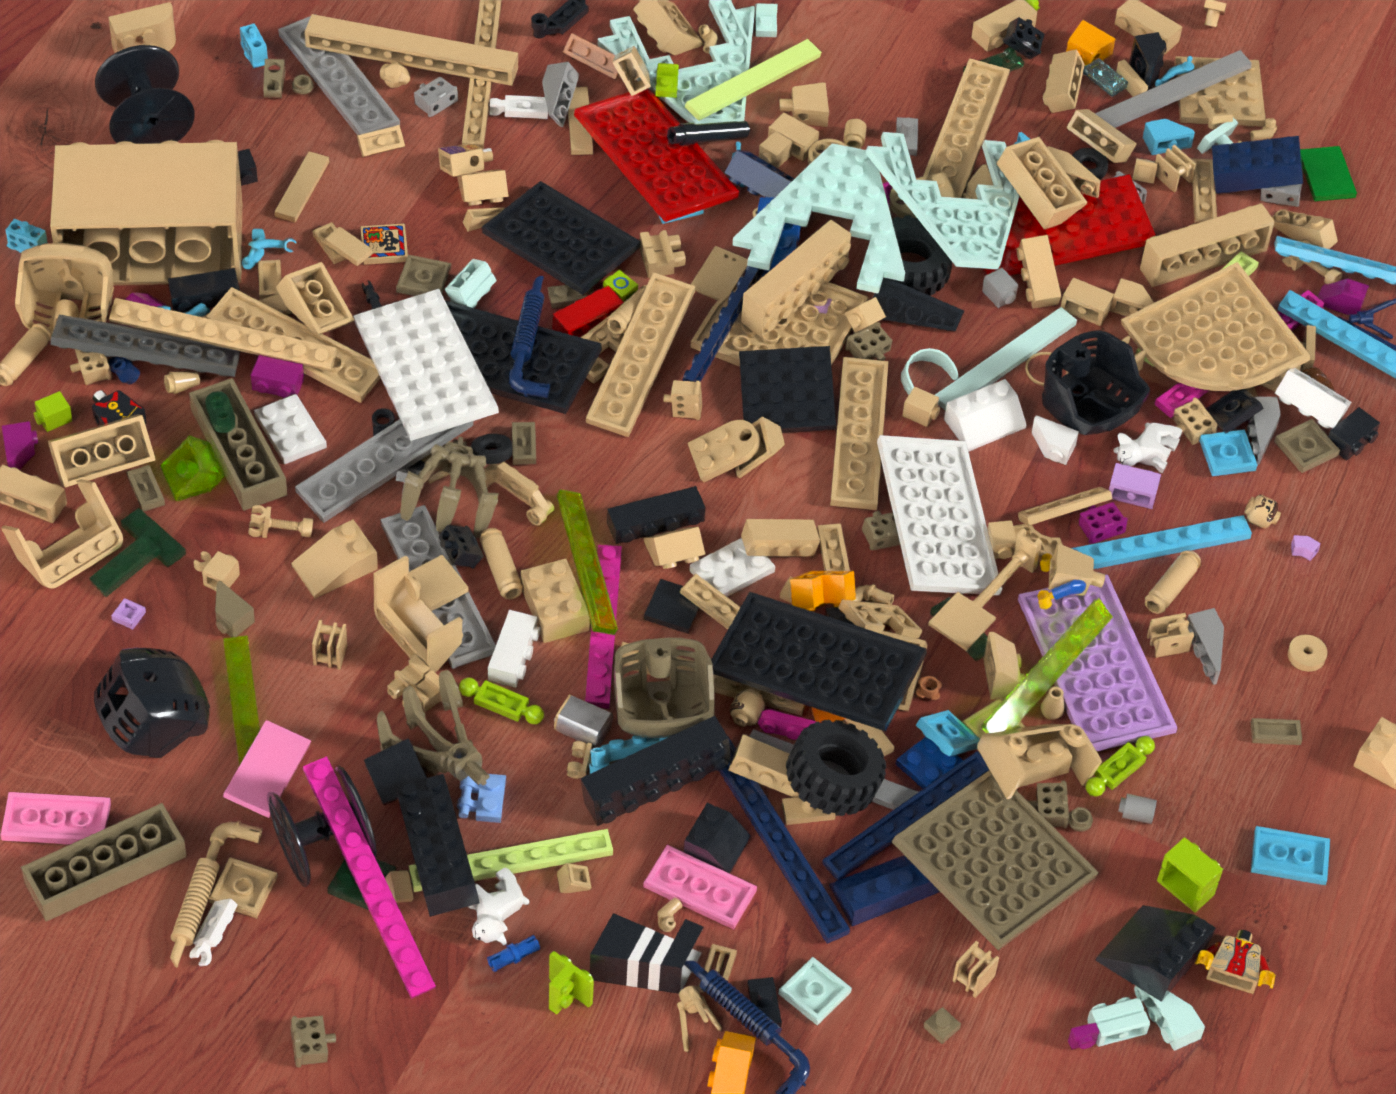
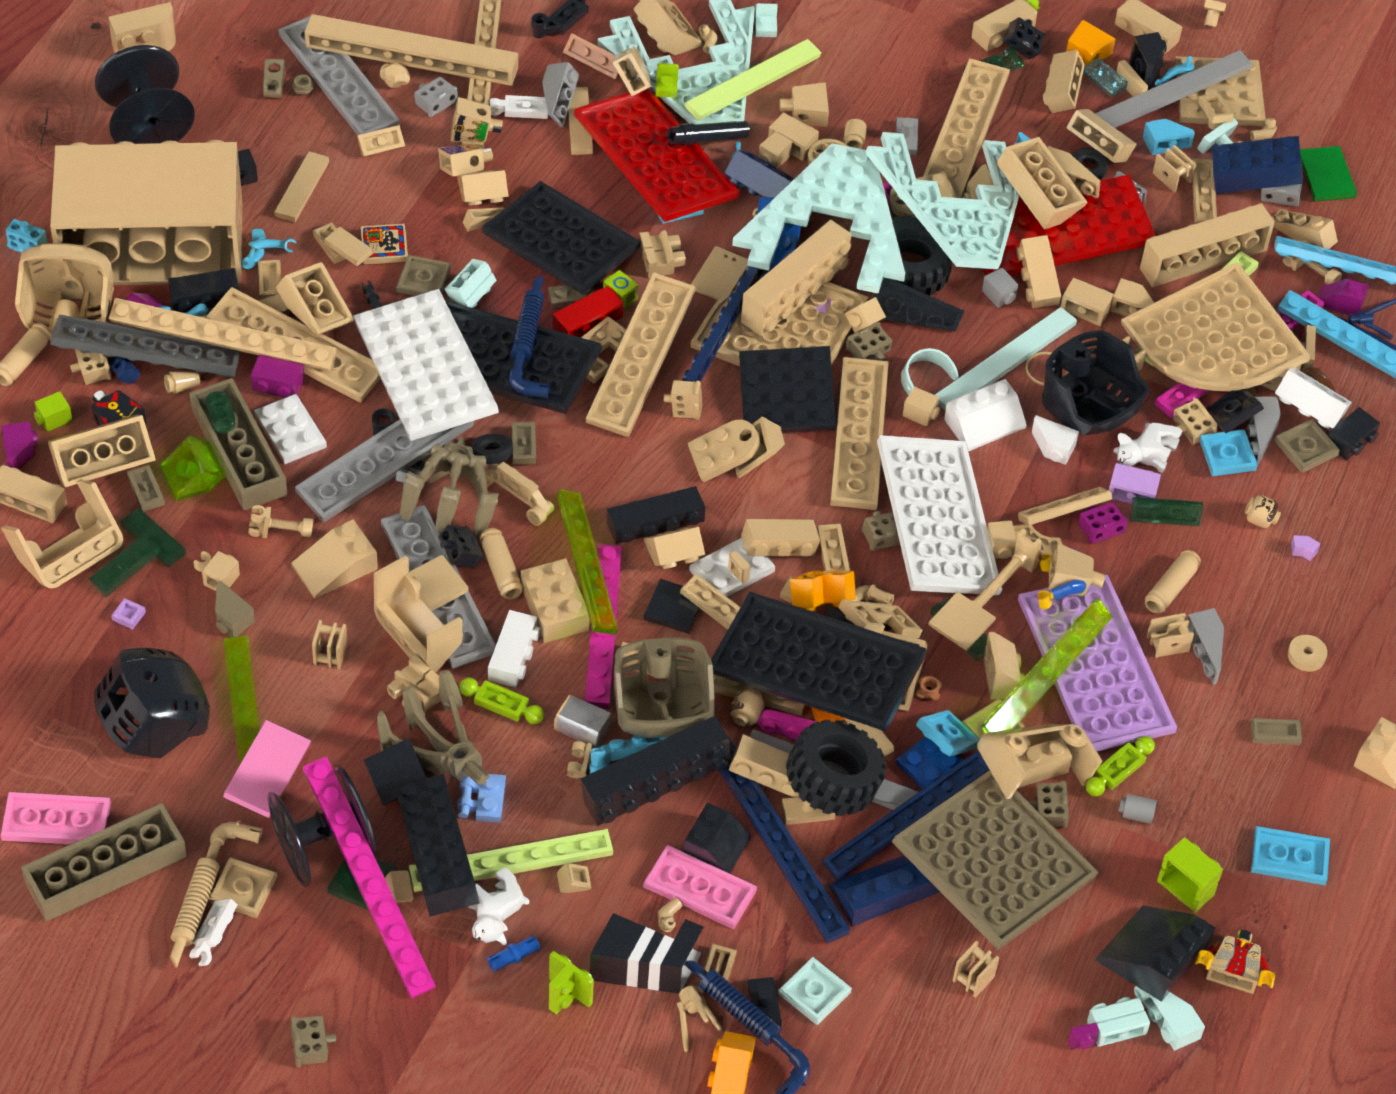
medium azure piece [240,23,268,68] -> none
tan axle [607,285,647,334] -> none
dark tan plate [924,1007,961,1044] -> none
tan cone [1041,687,1065,720] -> none
dark tan plate [1068,807,1093,832] -> none
medium azure plate [1071,515,1252,569] -> none
tan brick [1132,158,1158,184] -> none
none -> tan torso [451,97,503,143]
none -> tan tile [728,551,751,584]
none -> clear green plate [1130,497,1203,526]

